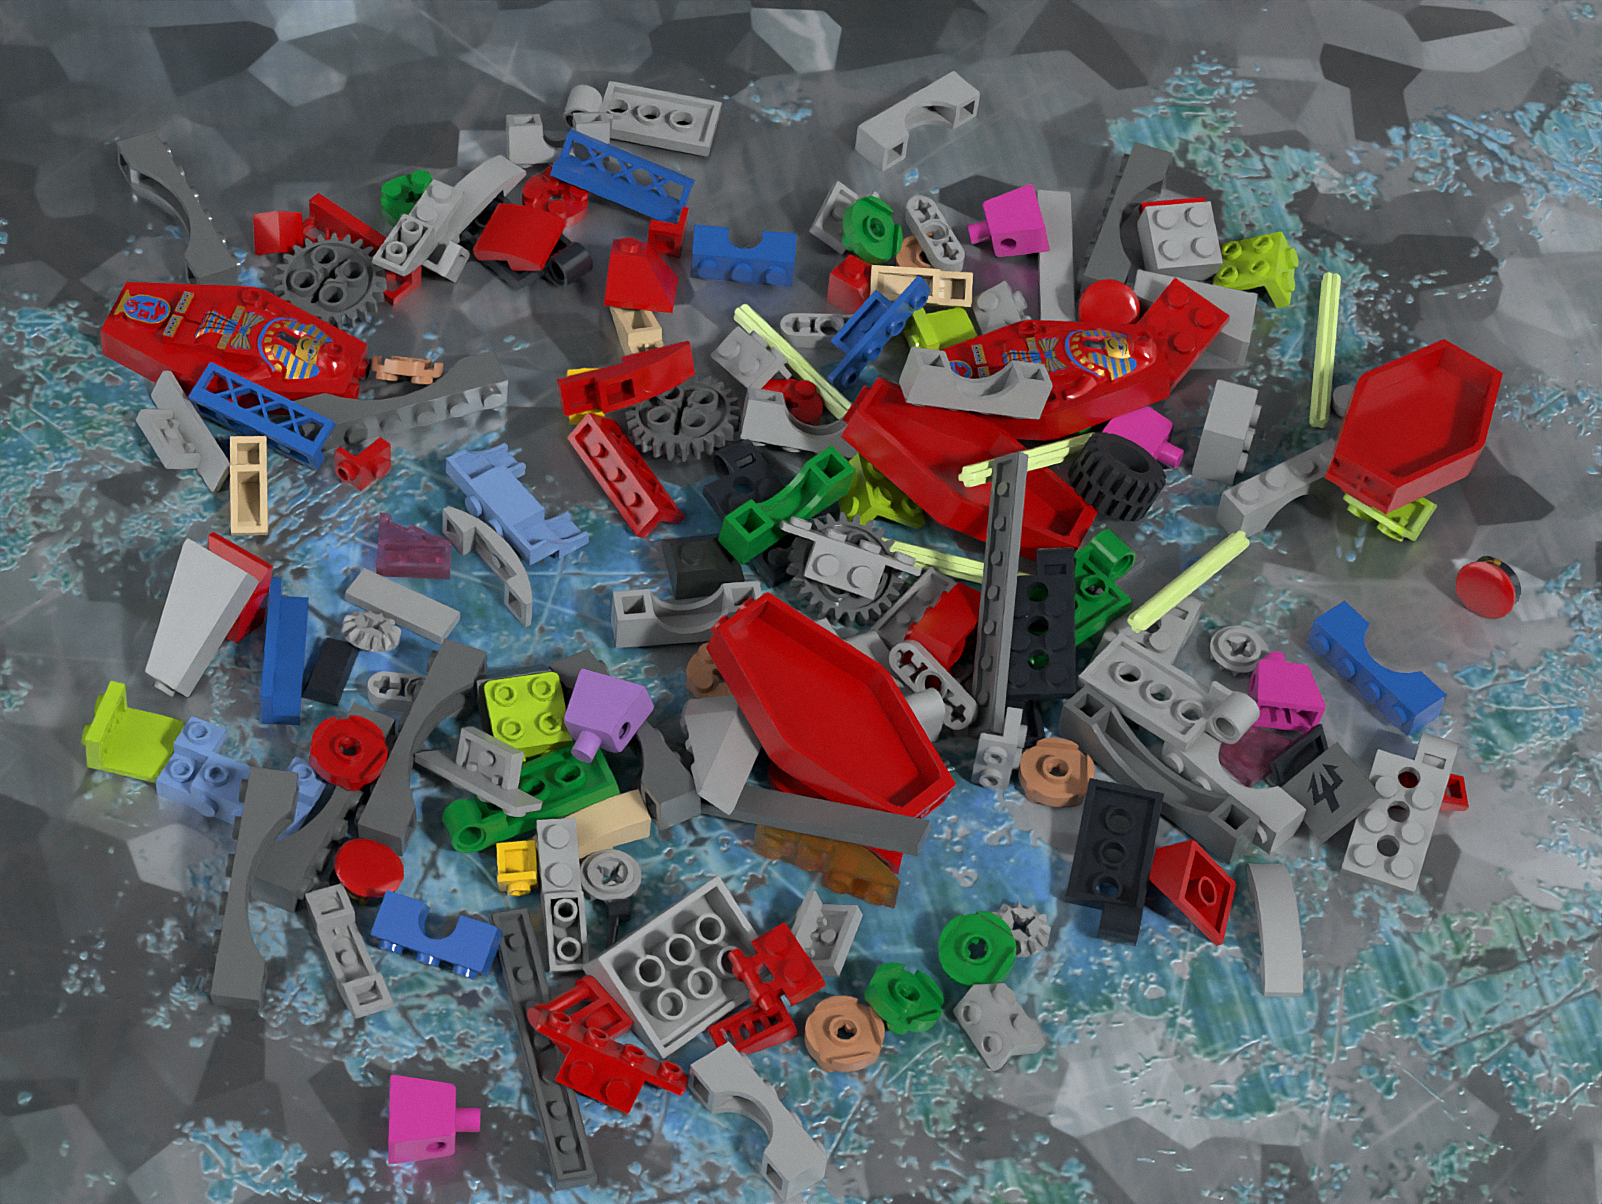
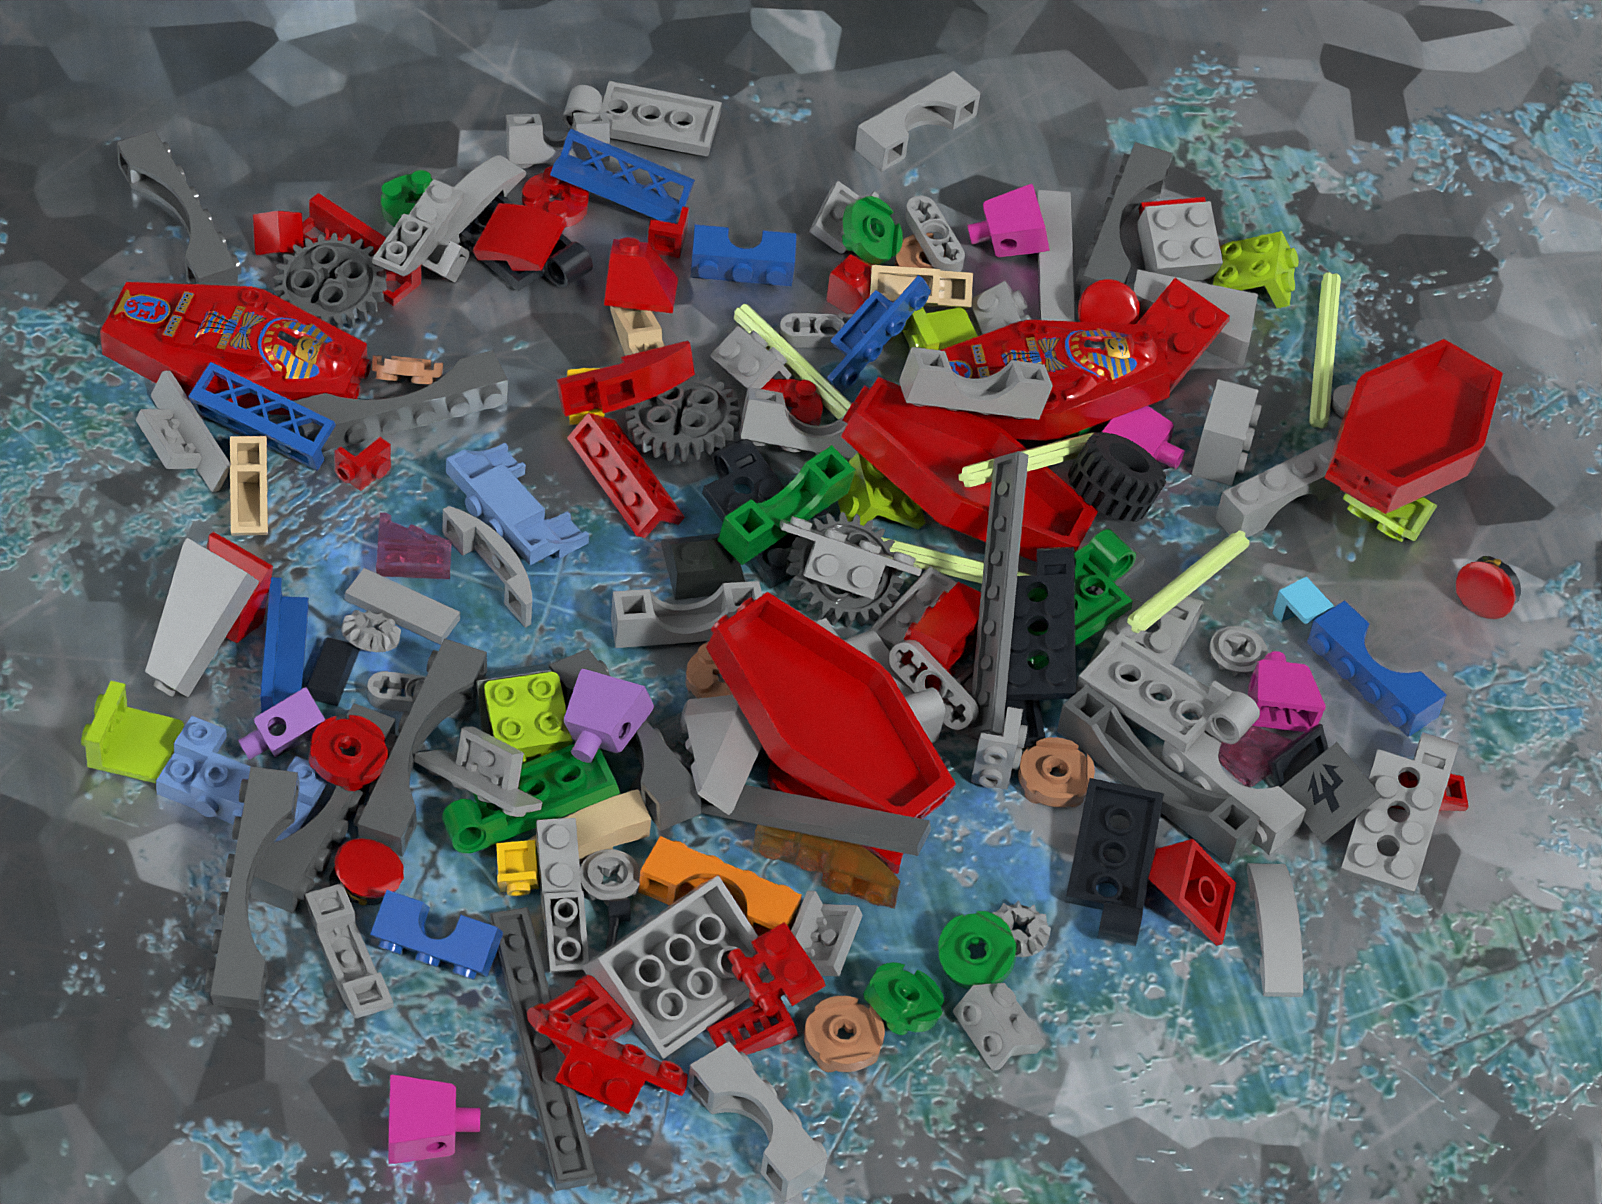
none -> medium lavender torso [238,687,325,760]
none -> orange arch [638,836,802,937]
none -> medium azure panel [1272,576,1334,624]

